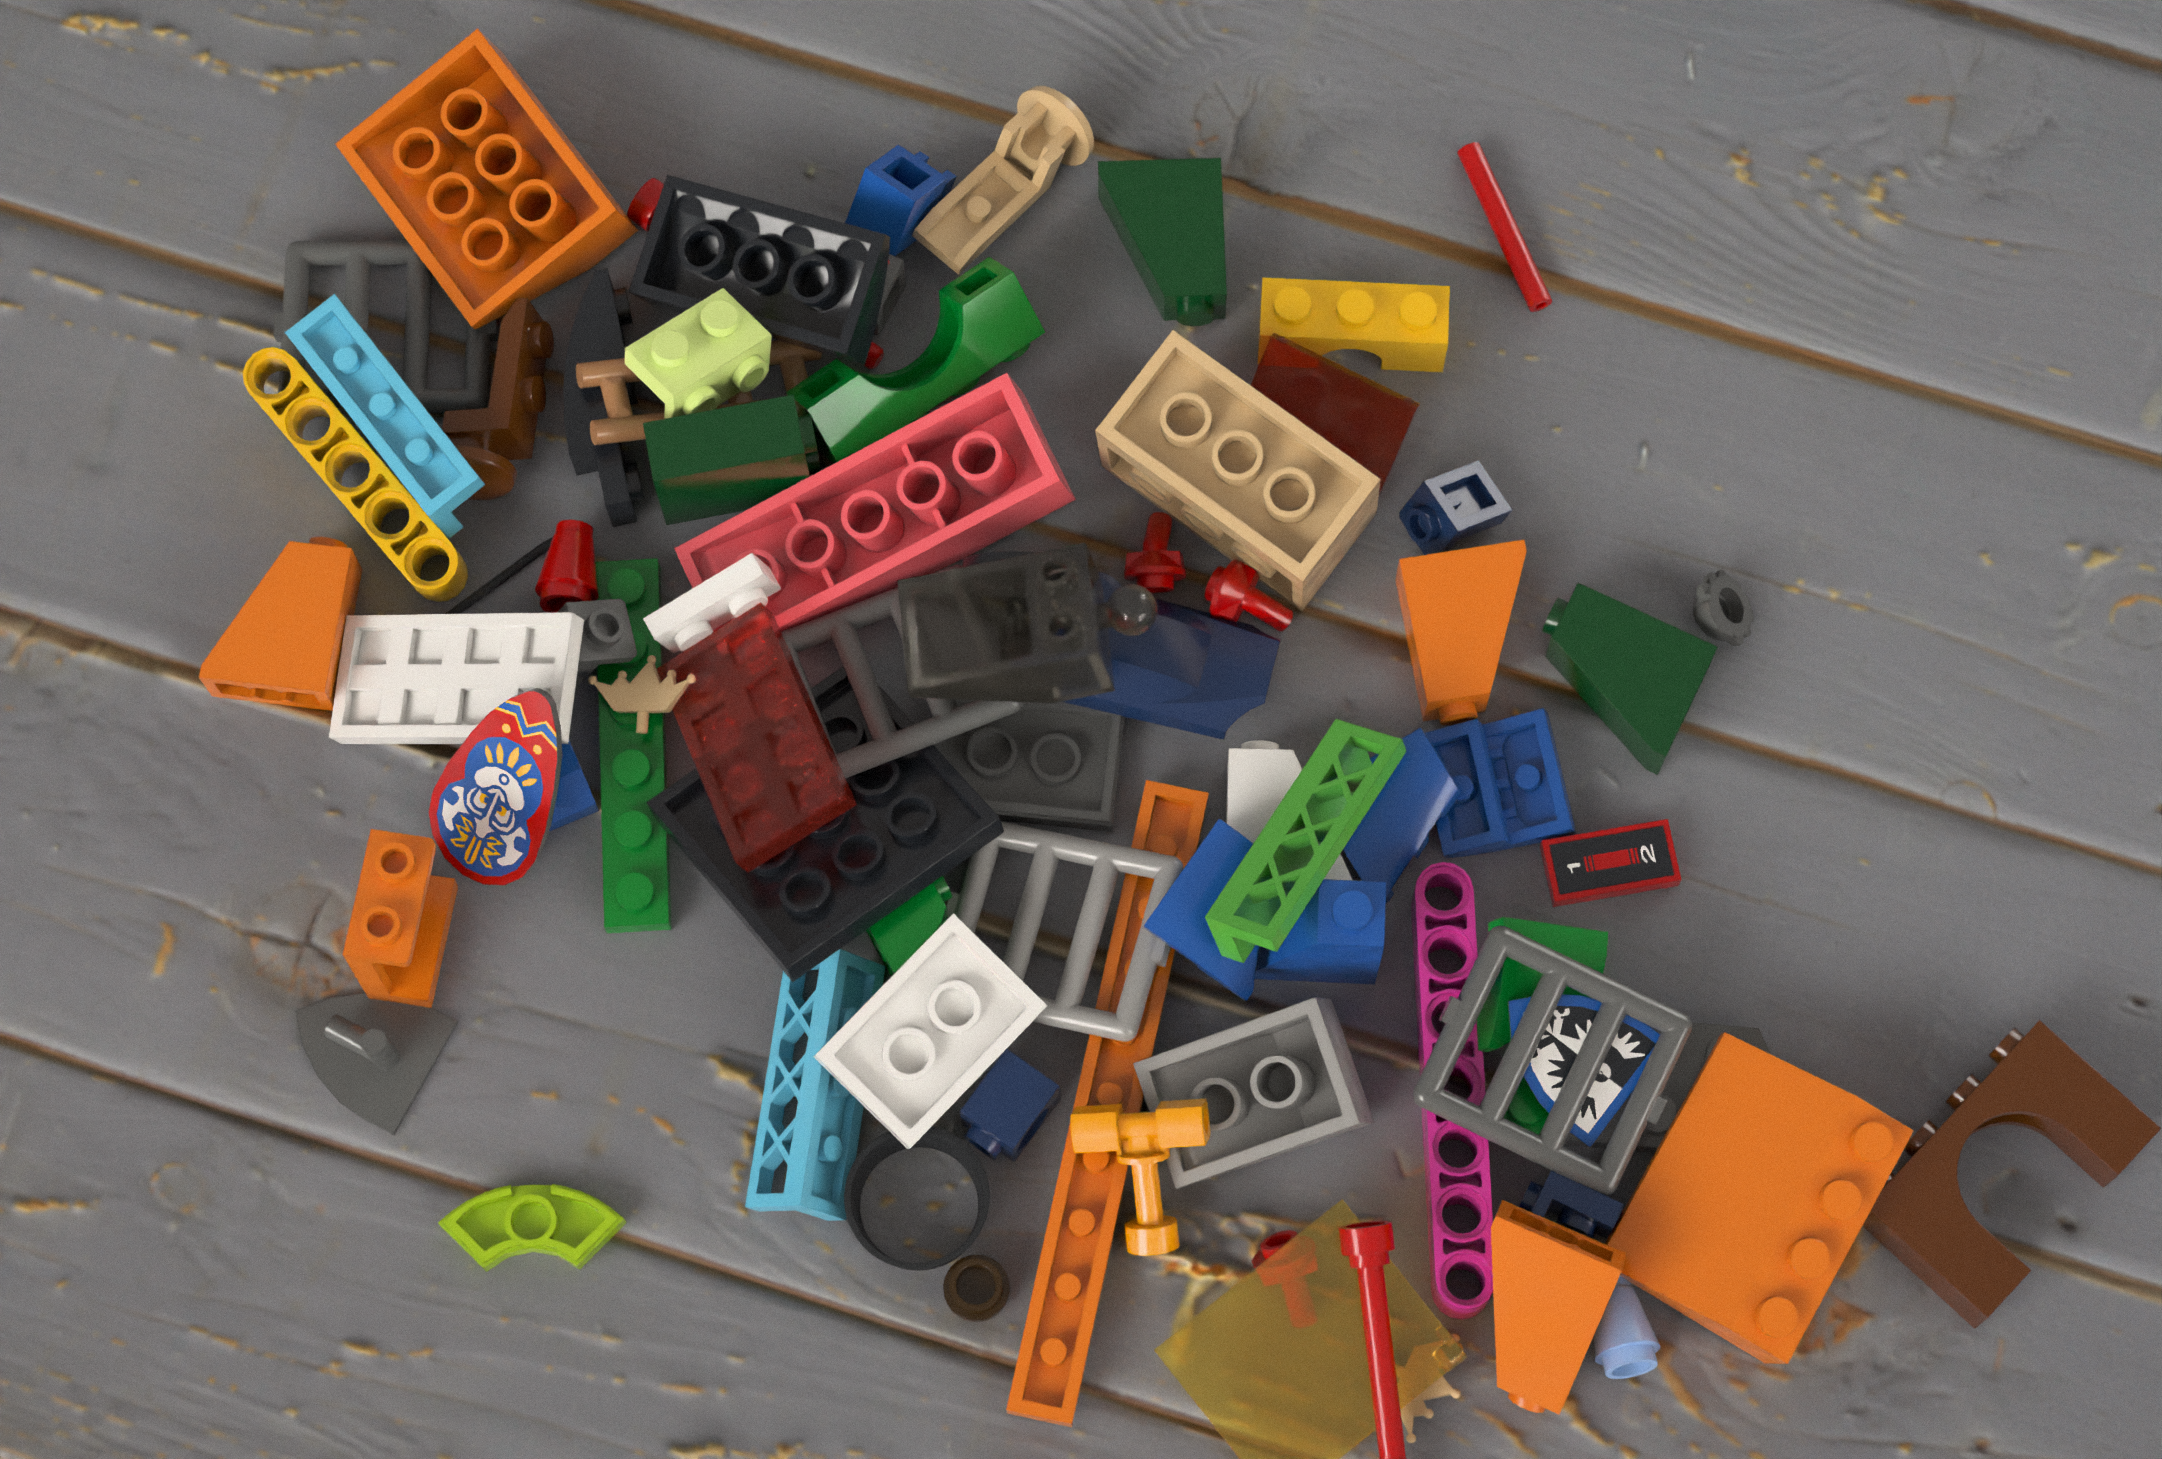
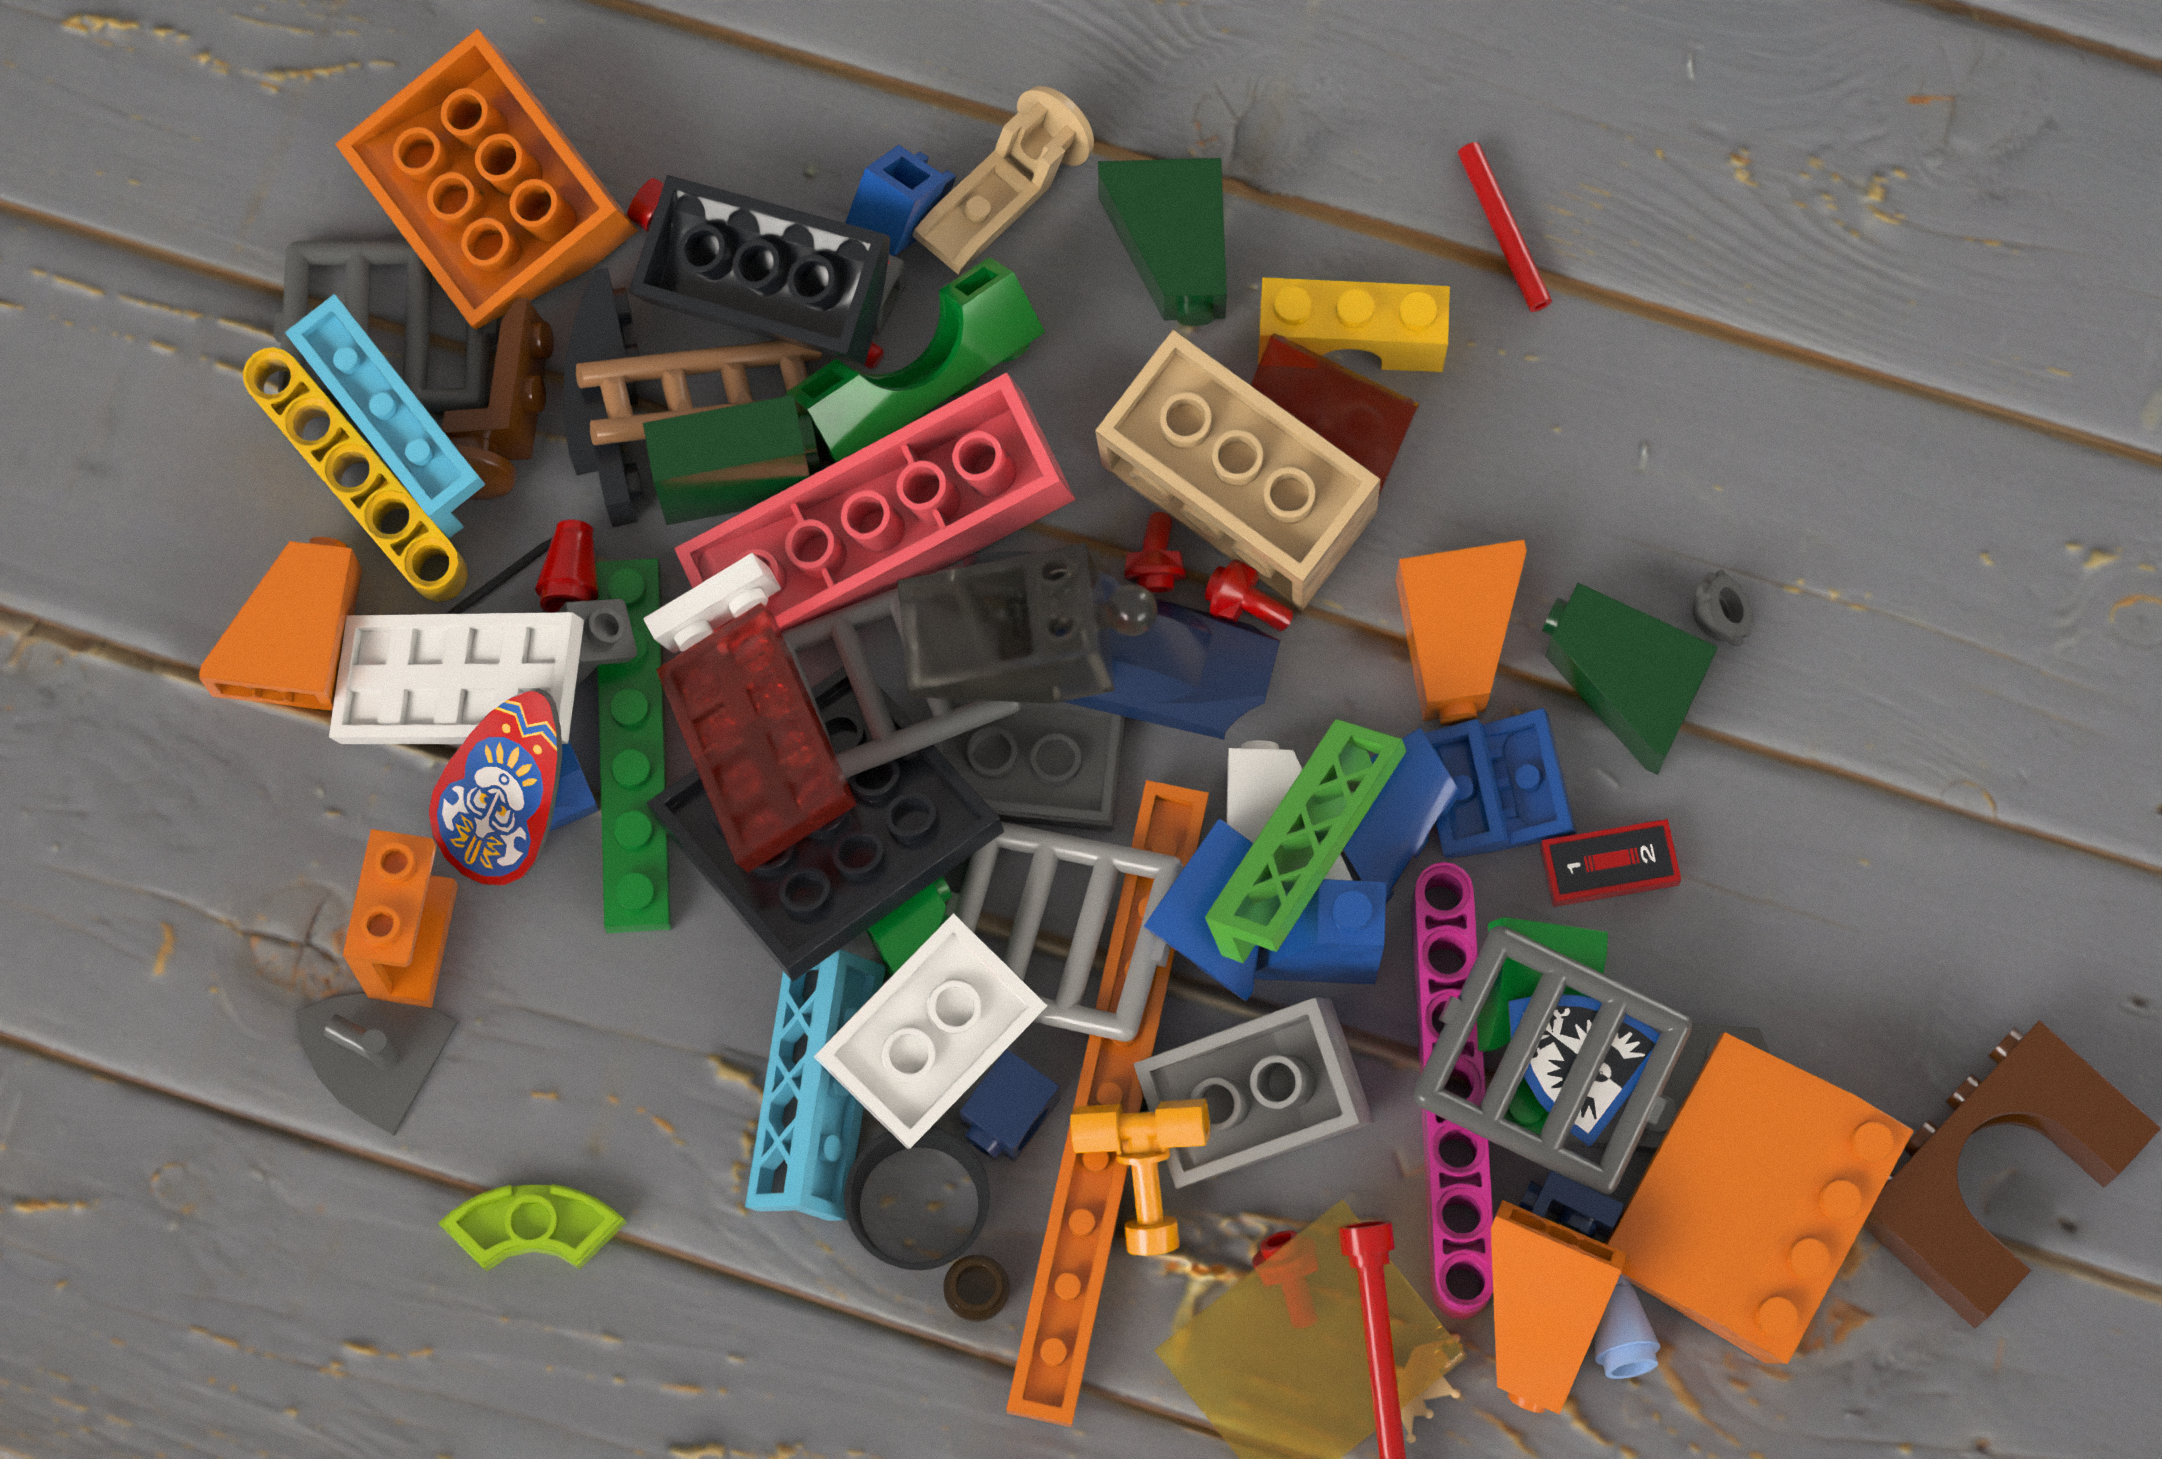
tan piece [588,655,696,734] -> none
yellowish green bracket [624,288,772,419] -> none
dark blue bracket [1399,460,1512,555] -> none

